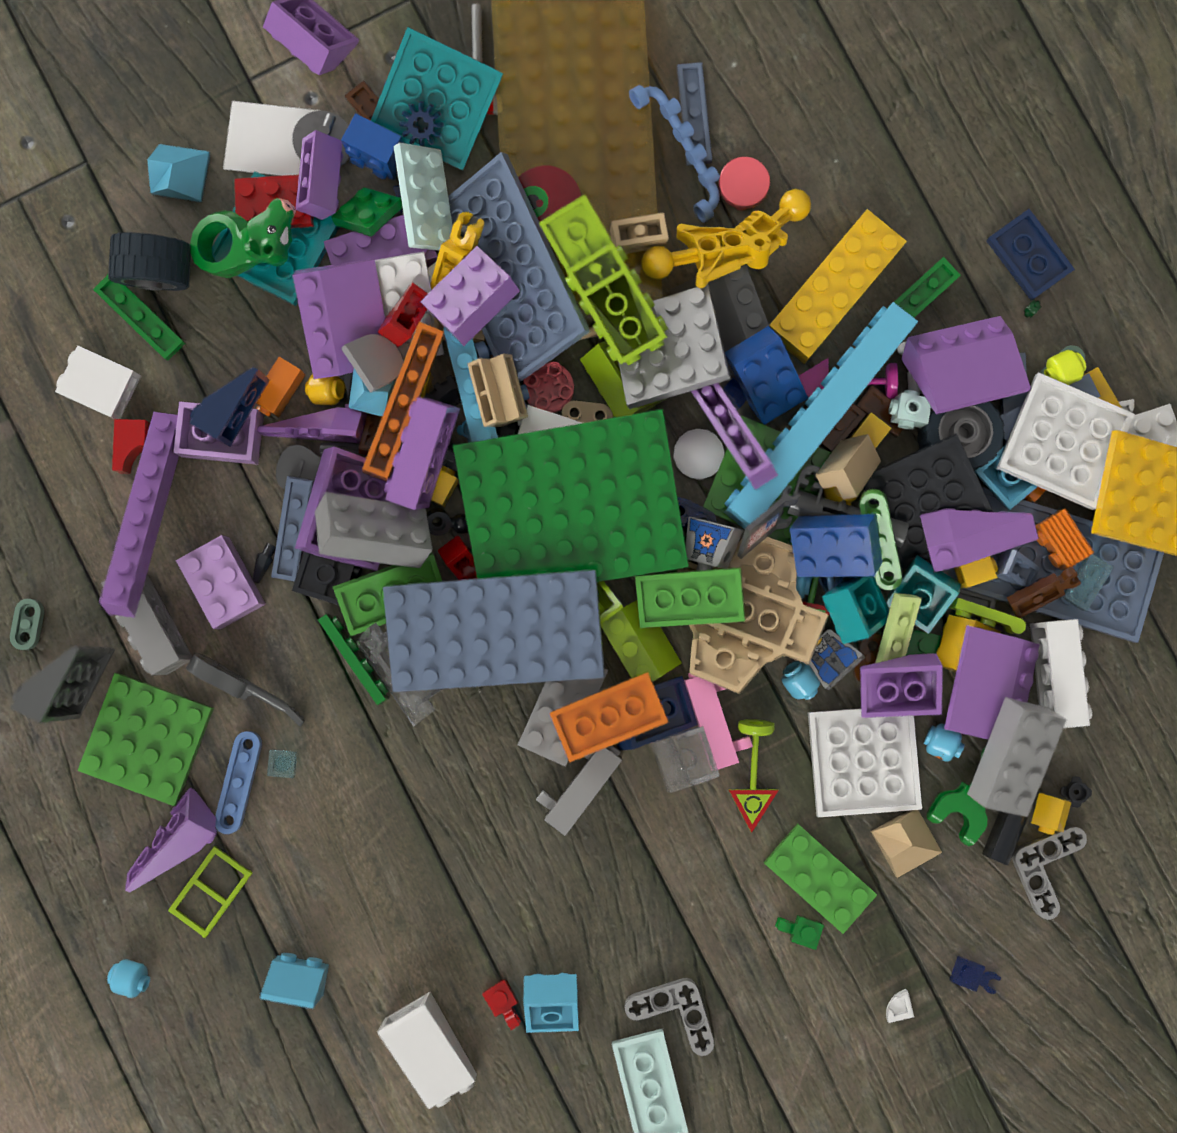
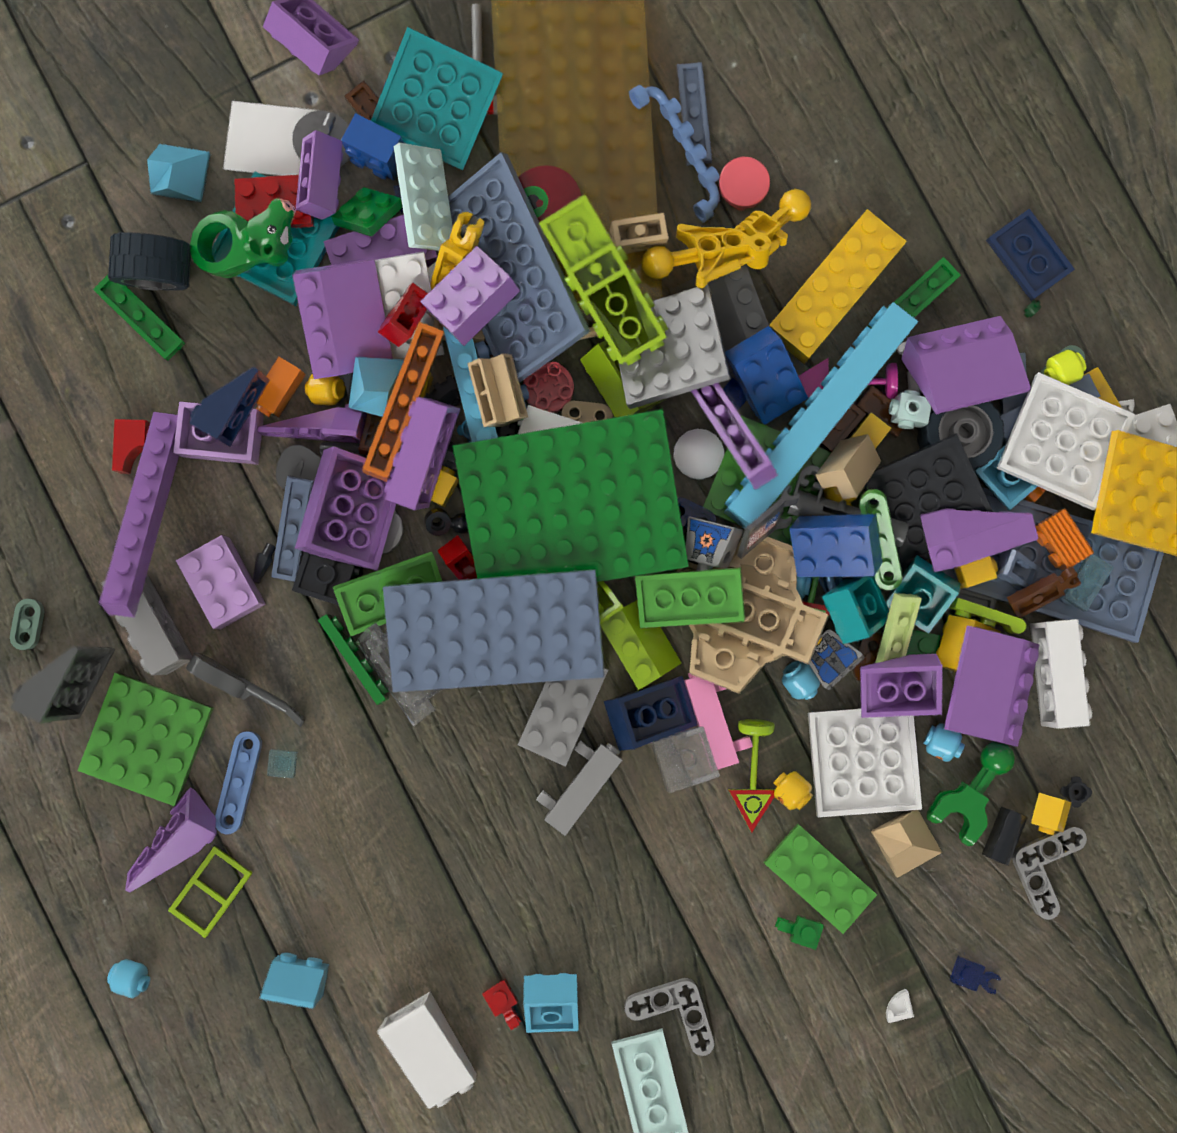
white brick [55,345,141,419] -> none
light grey brick [315,492,432,568] -> none
light grey tile [341,334,403,393] -> none
dark blue gear [399,101,444,147] -> none
orange plate [549,672,668,762] -> none
light grey brick [968,697,1067,817] -> none
none -> yellow head [774,771,813,810]

